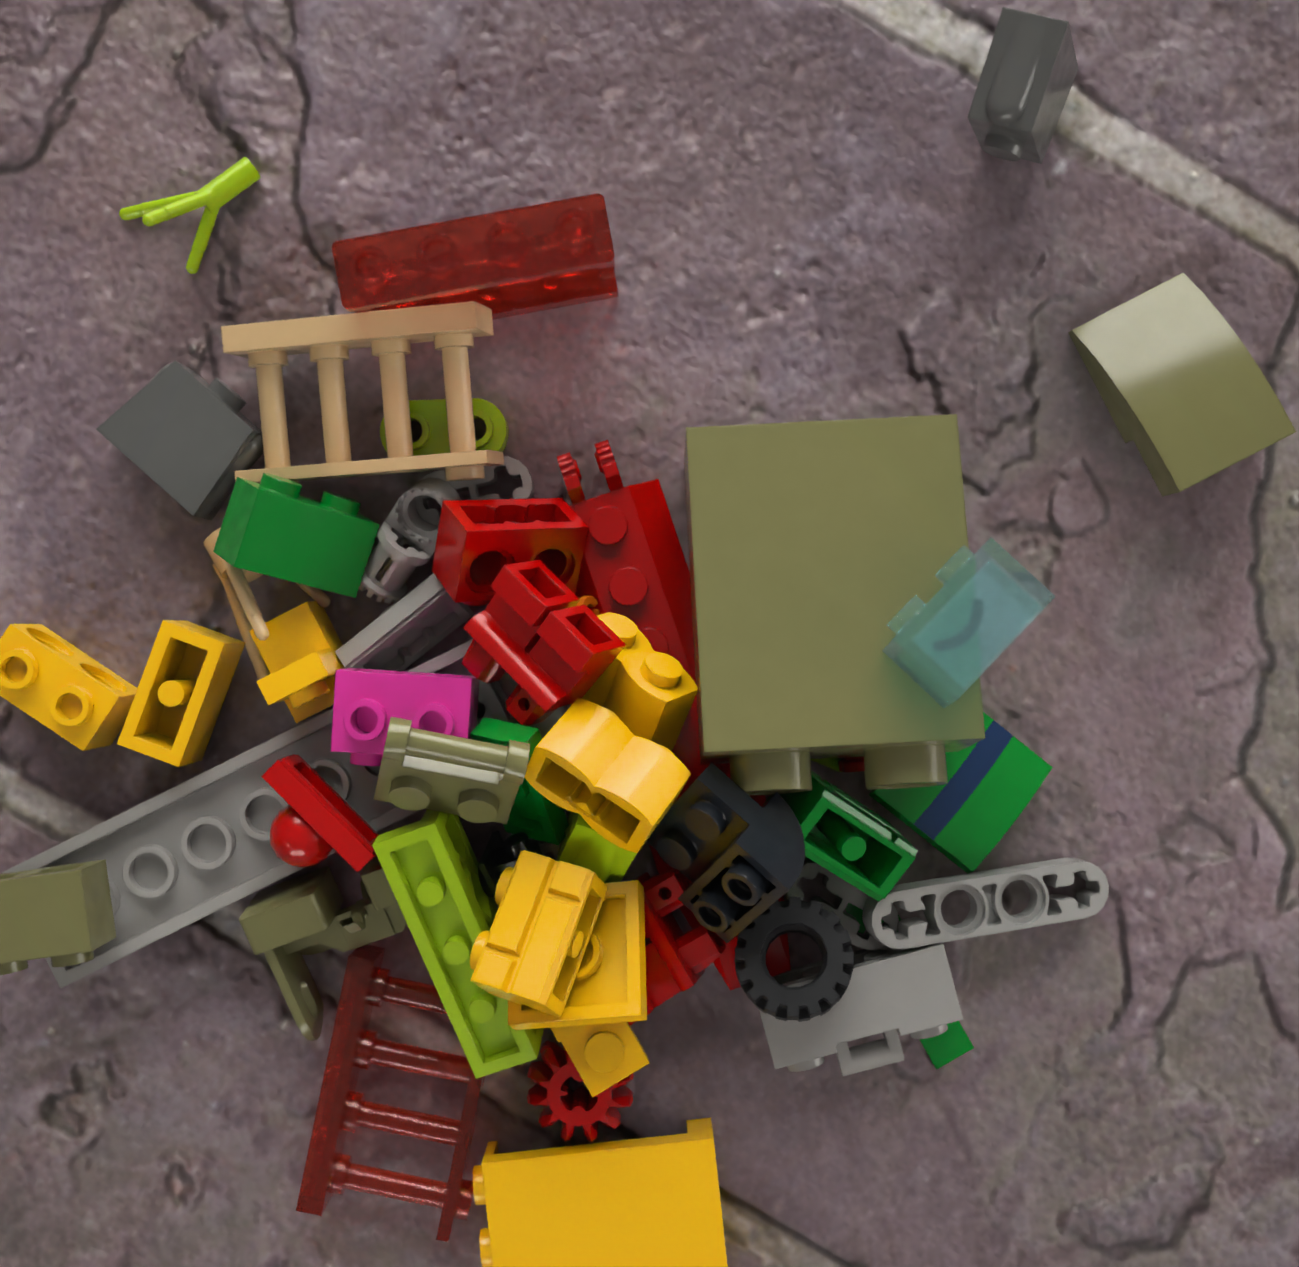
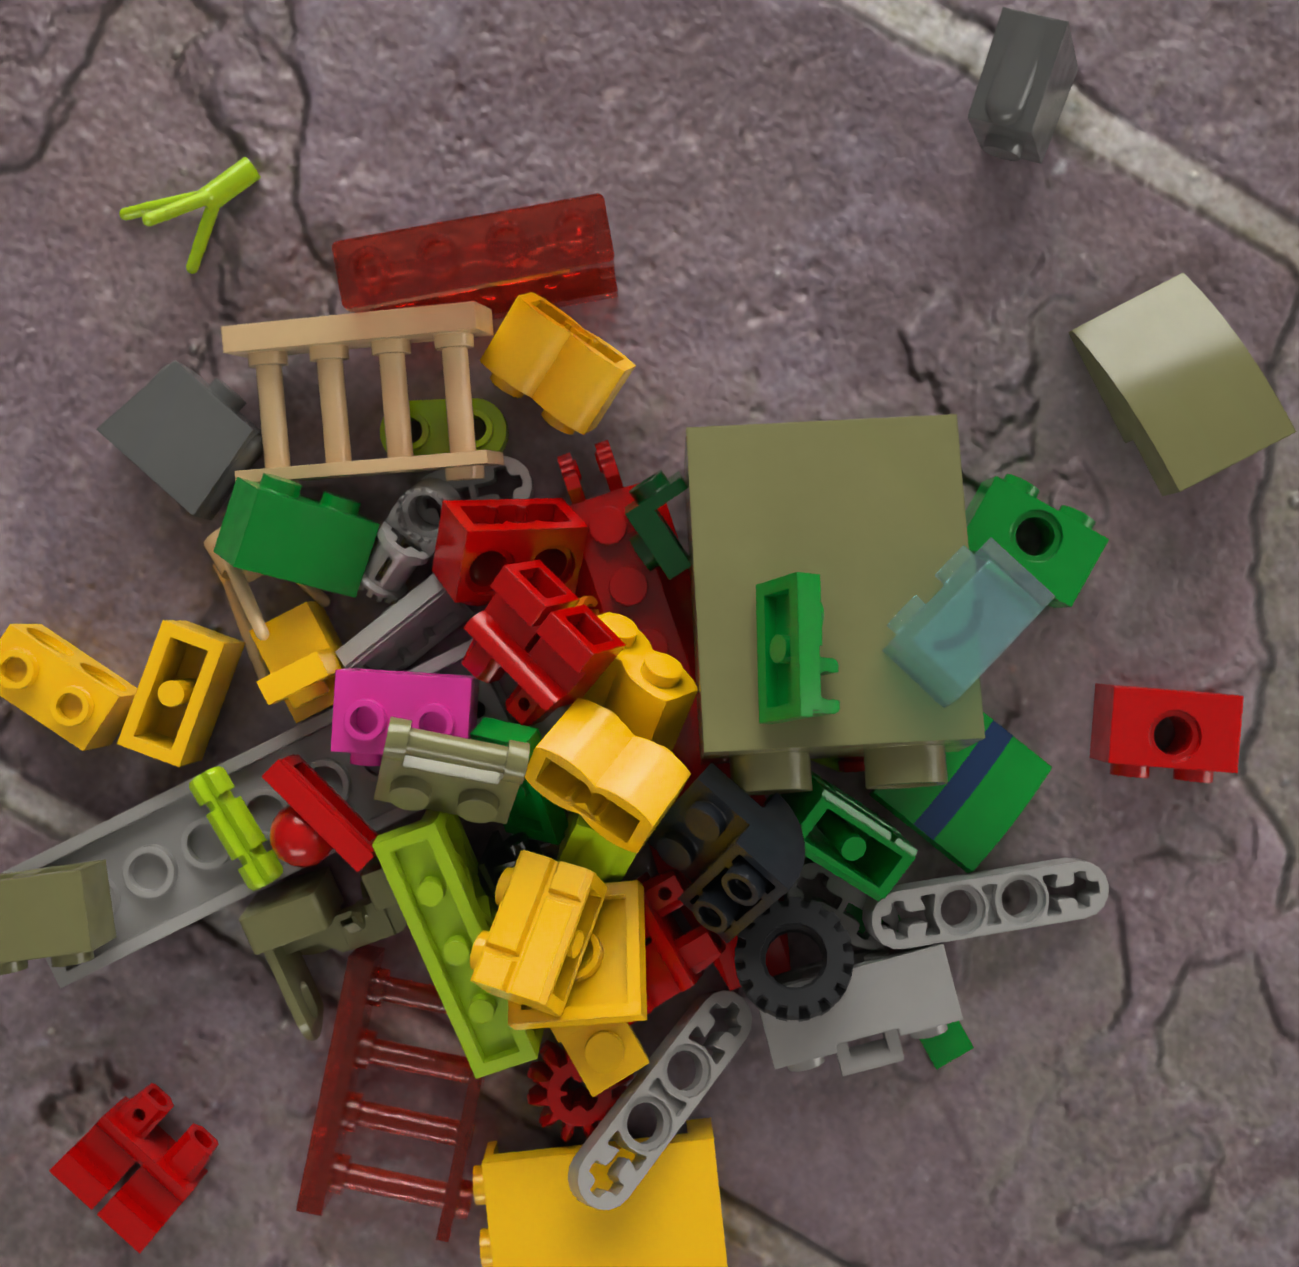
none -> red hips [49,1083,219,1254]
none -> lime axle [189,766,283,891]
none -> yellow brick [479,292,636,435]
none -> light grey beam [568,990,752,1210]
none -> dark green bracket [625,470,692,580]
none -> green plate [756,572,840,724]
none -> green brick [965,474,1109,608]
none -> red brick [1089,683,1244,783]

